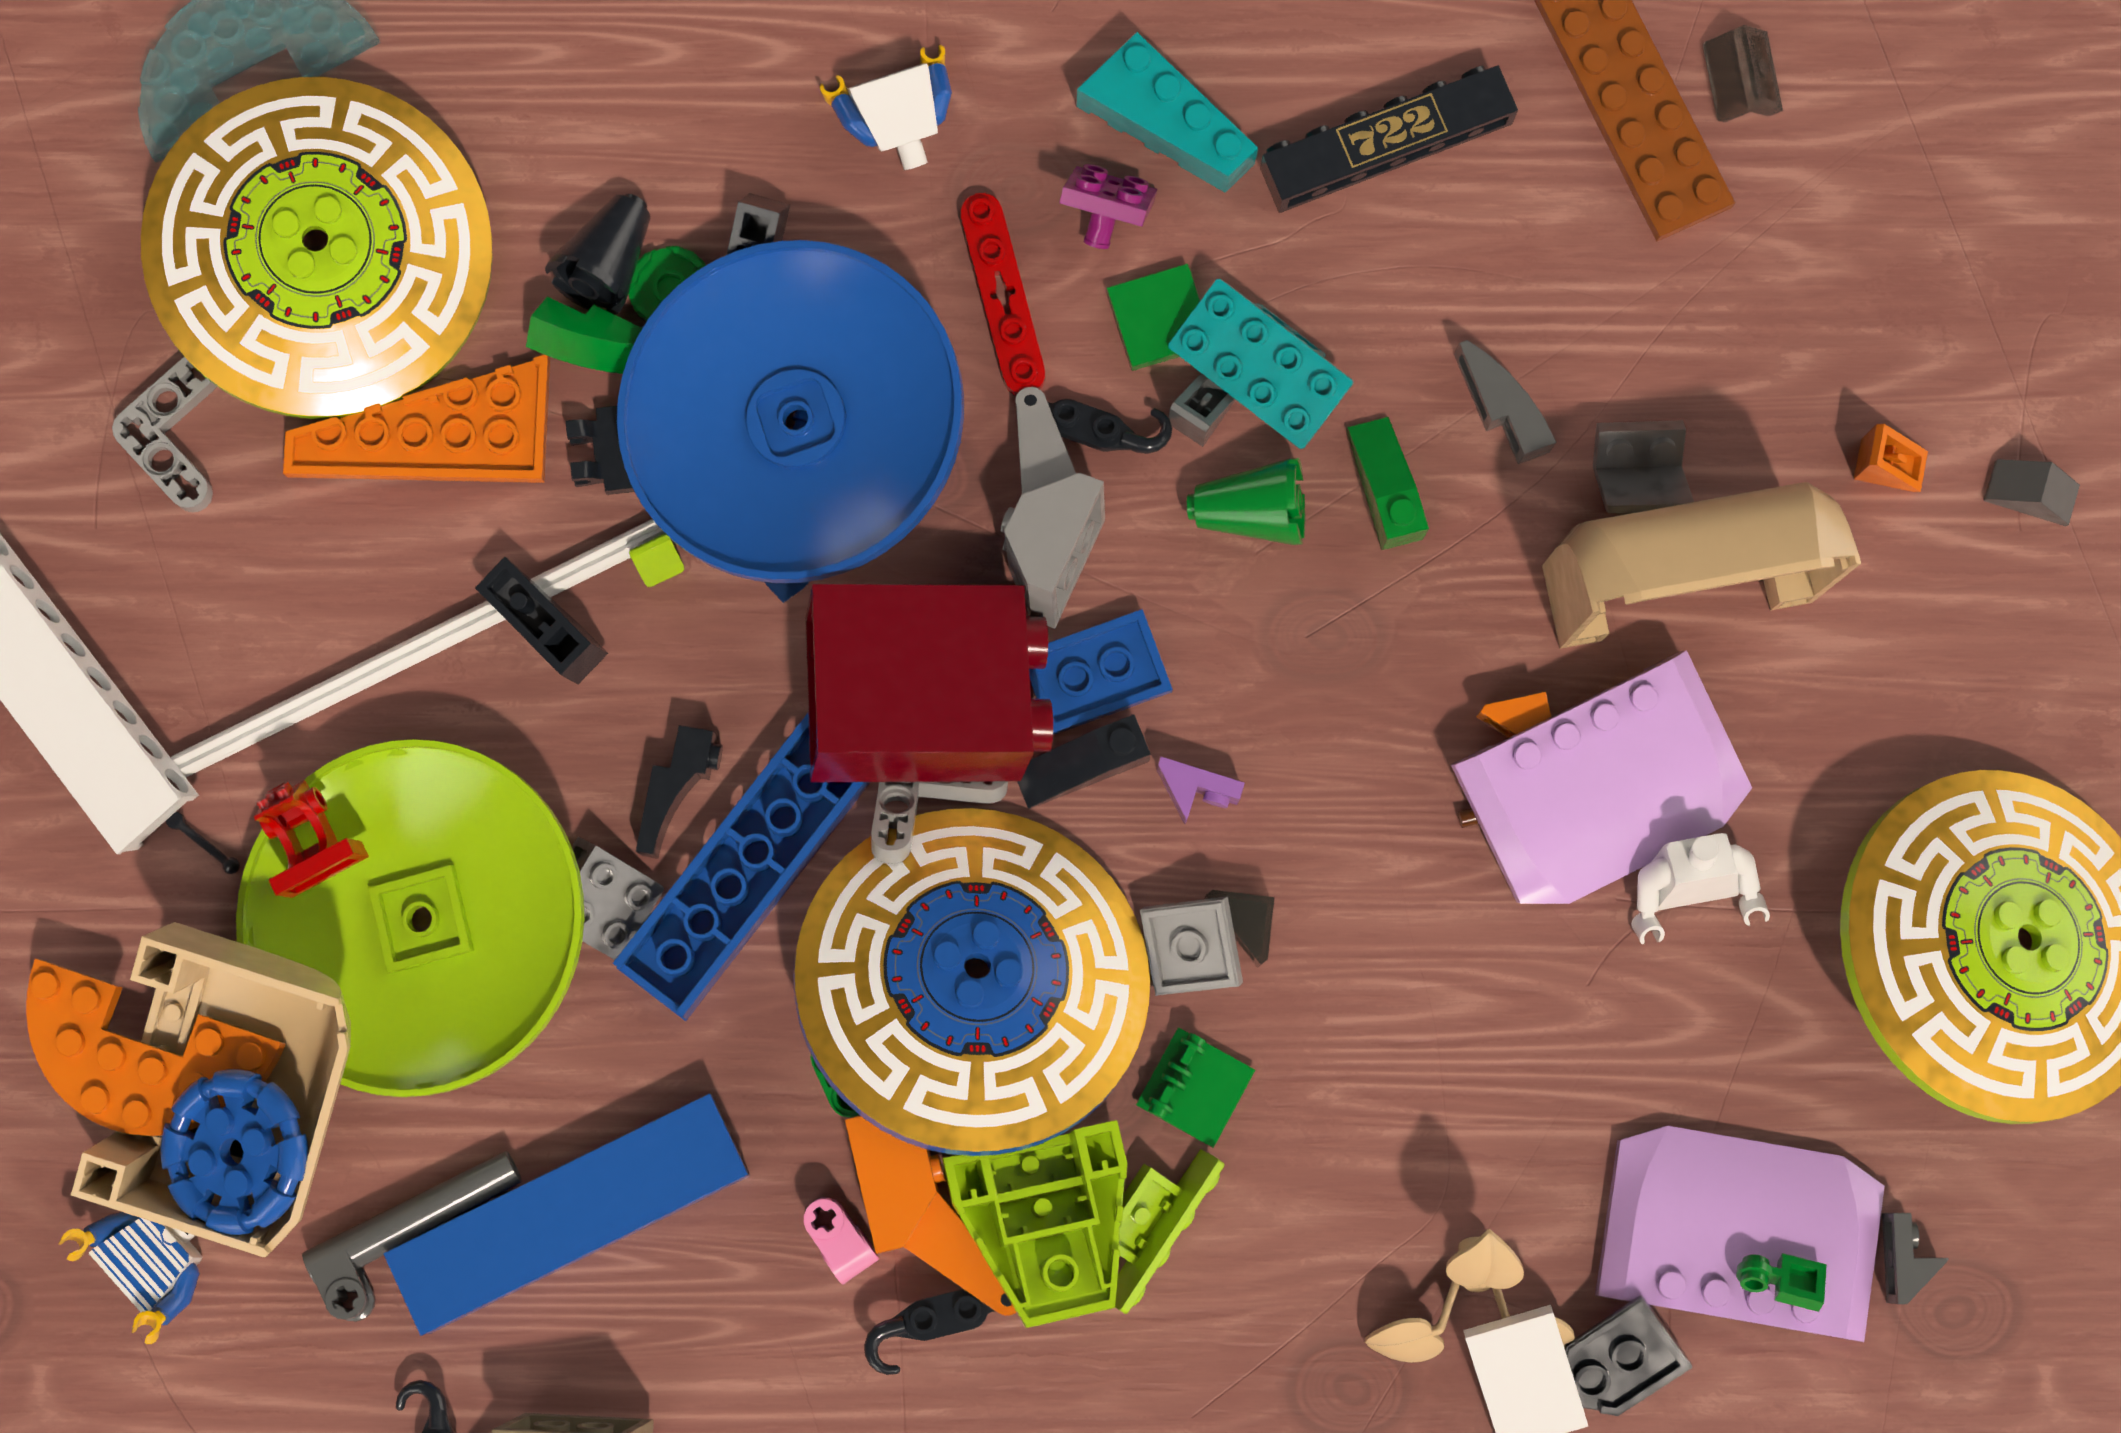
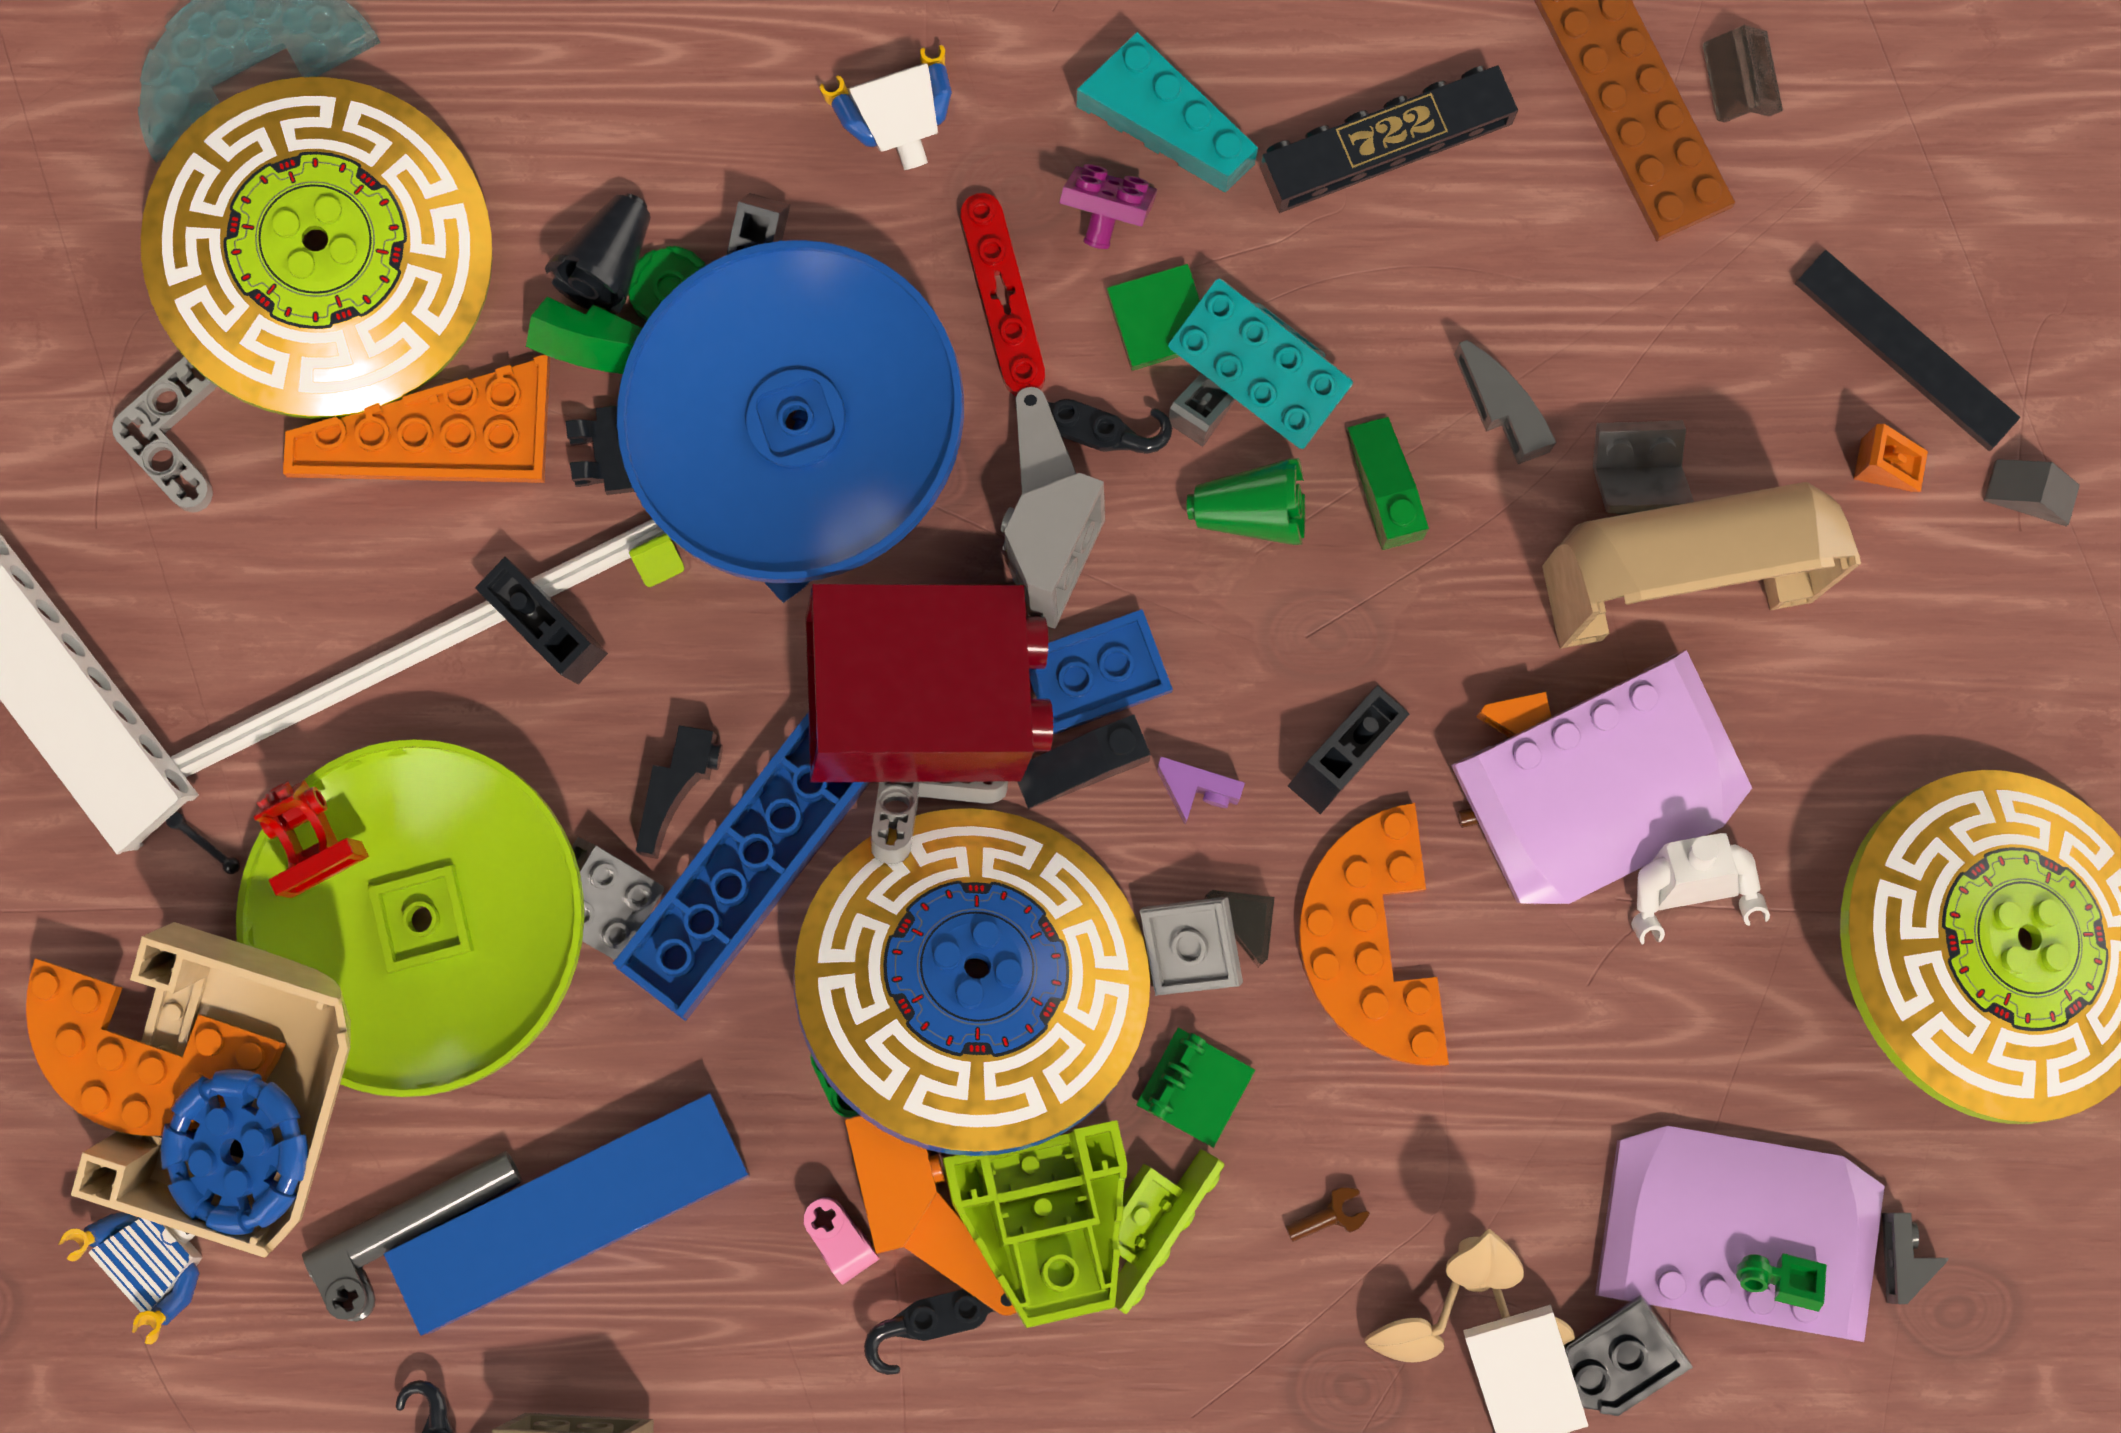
none -> reddish brown bar [1285,1187,1370,1242]
none -> black slope [1288,686,1410,815]
none -> orange plate [1299,803,1449,1066]
none -> black tile [1795,249,2021,451]

